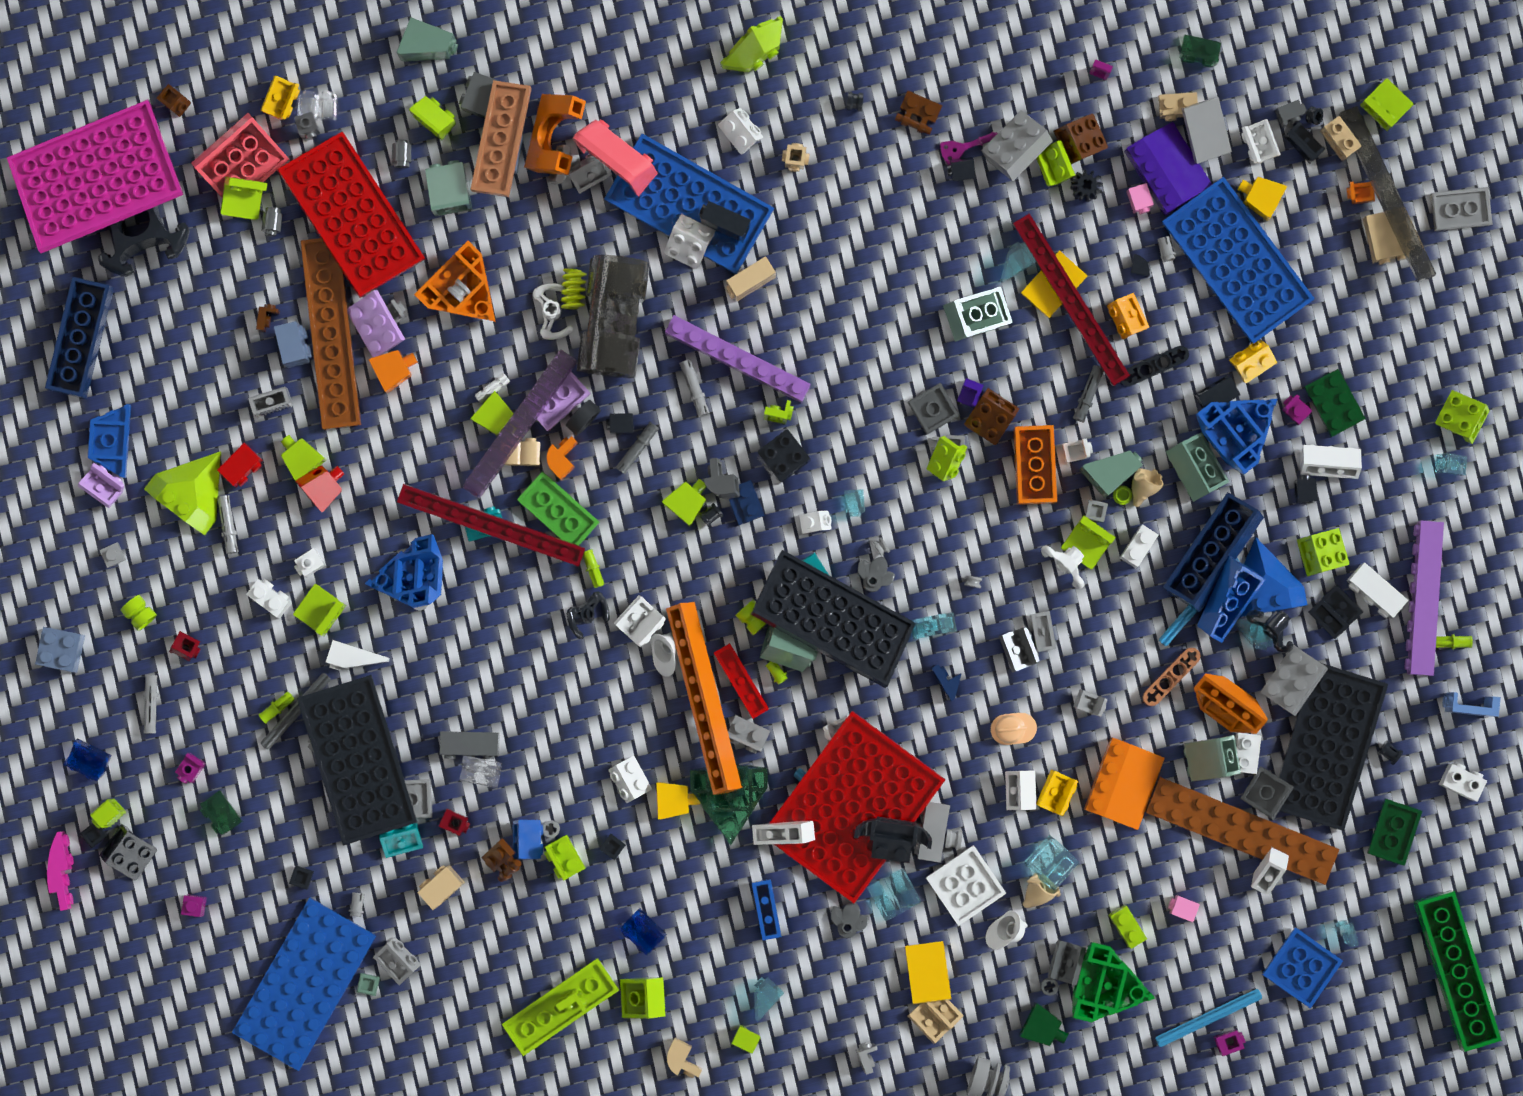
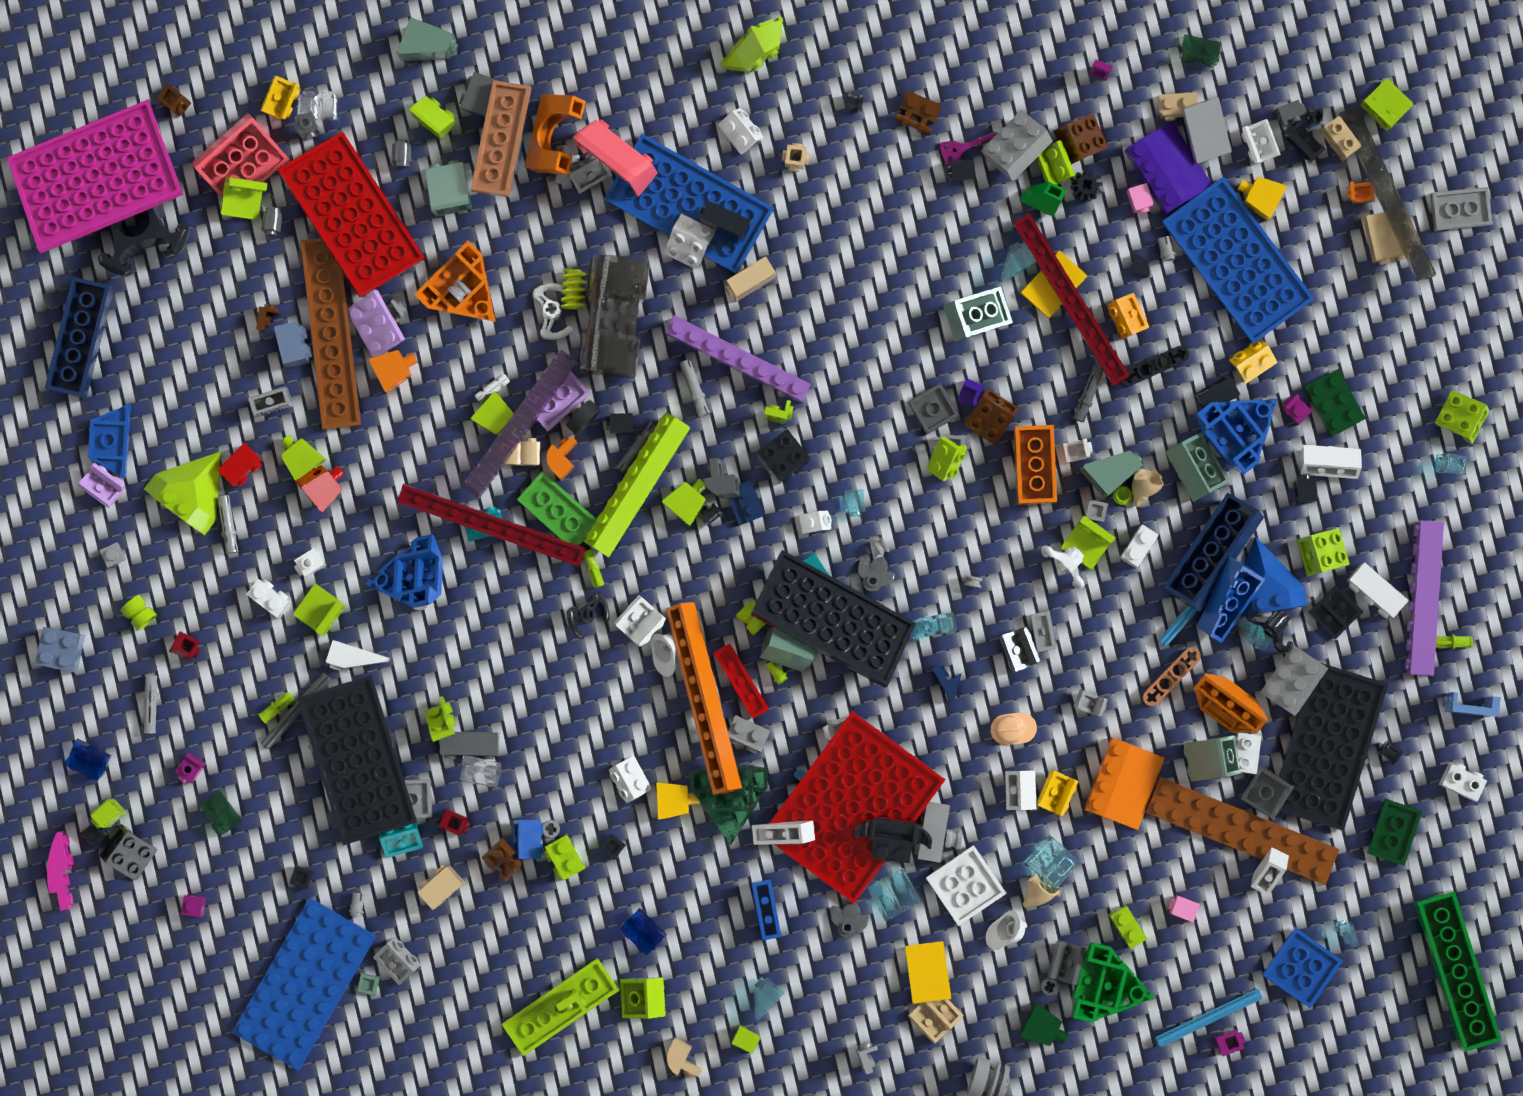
none -> lime bracket [424,696,456,742]
none -> lime brick [584,412,690,557]
none -> green slope [1019,182,1066,217]

